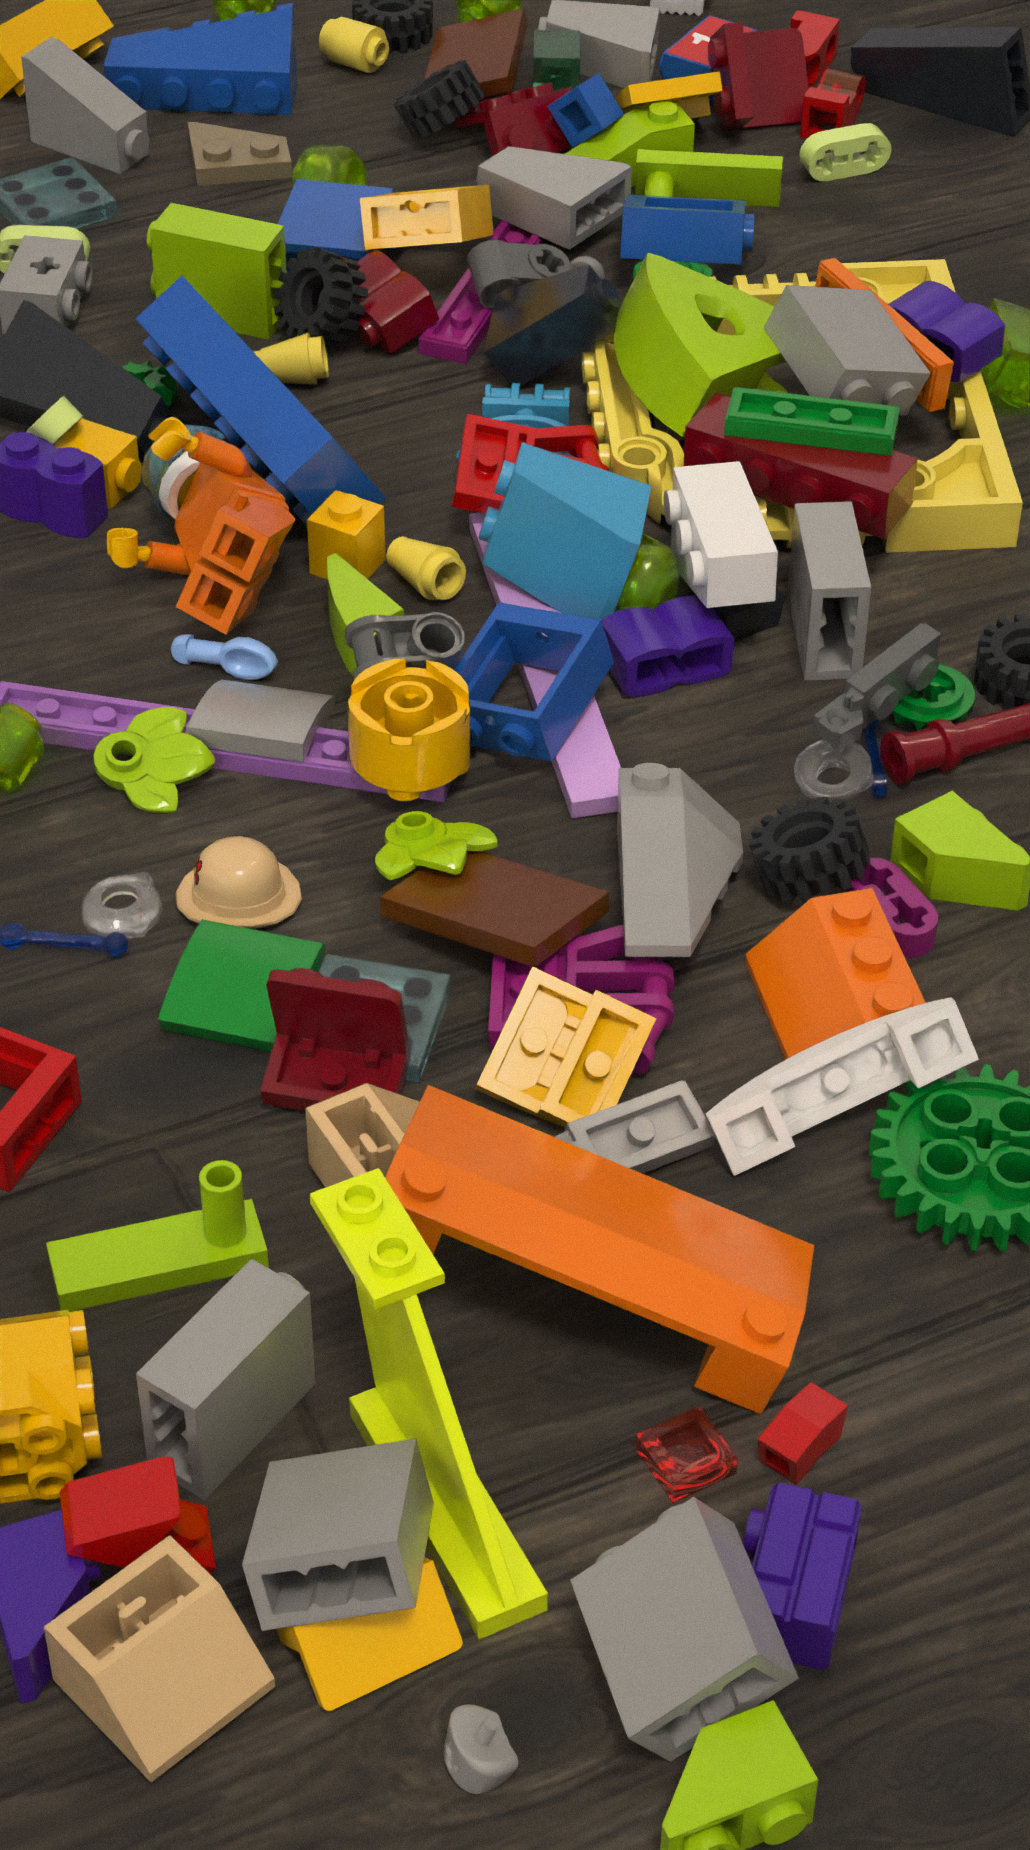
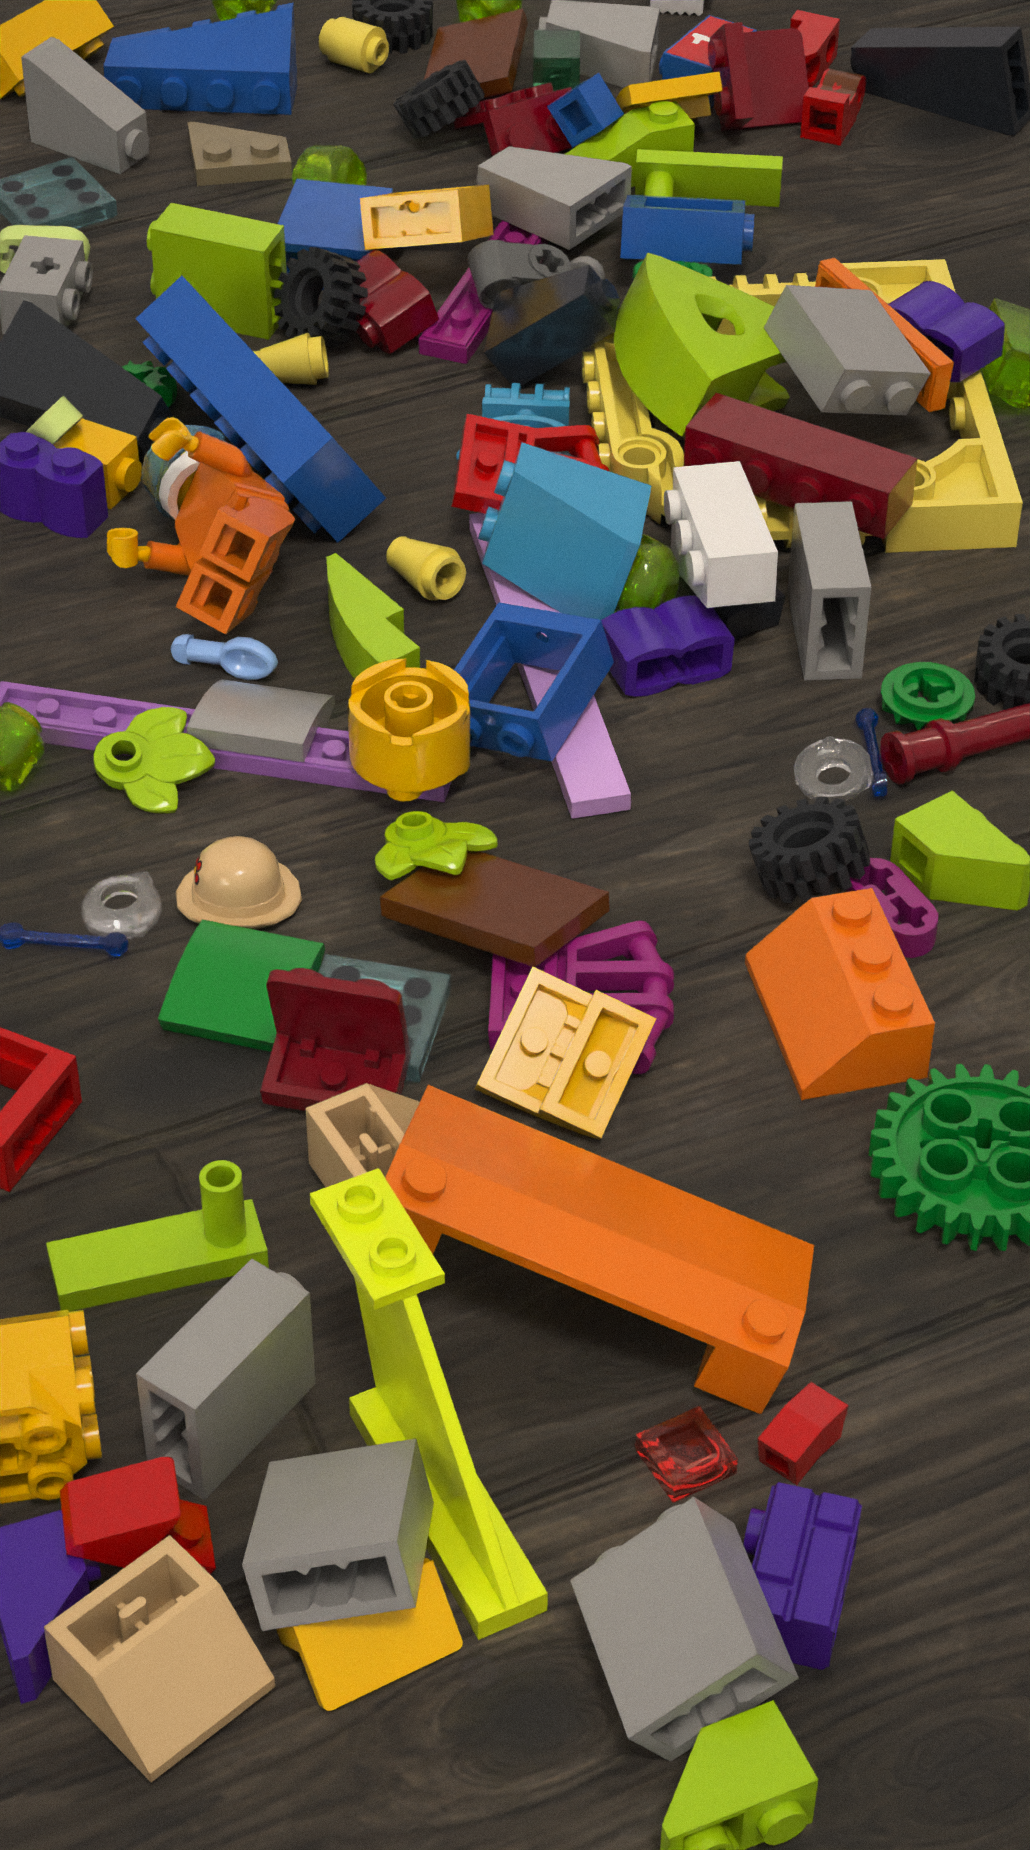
yellow brick [307,490,386,579] -> none
dark grey piece [344,612,465,681] -> none
light grey piece [443,1704,518,1794] -> none
light grey hinge [555,1080,716,1174] -> none
light grey wedge [617,763,743,957] -> none
white slope [706,997,979,1176] -> none
green tile [724,387,900,456] -> none
yellowish green beam [799,123,892,181] -> none
dark grey hinge [811,623,941,751] -> none

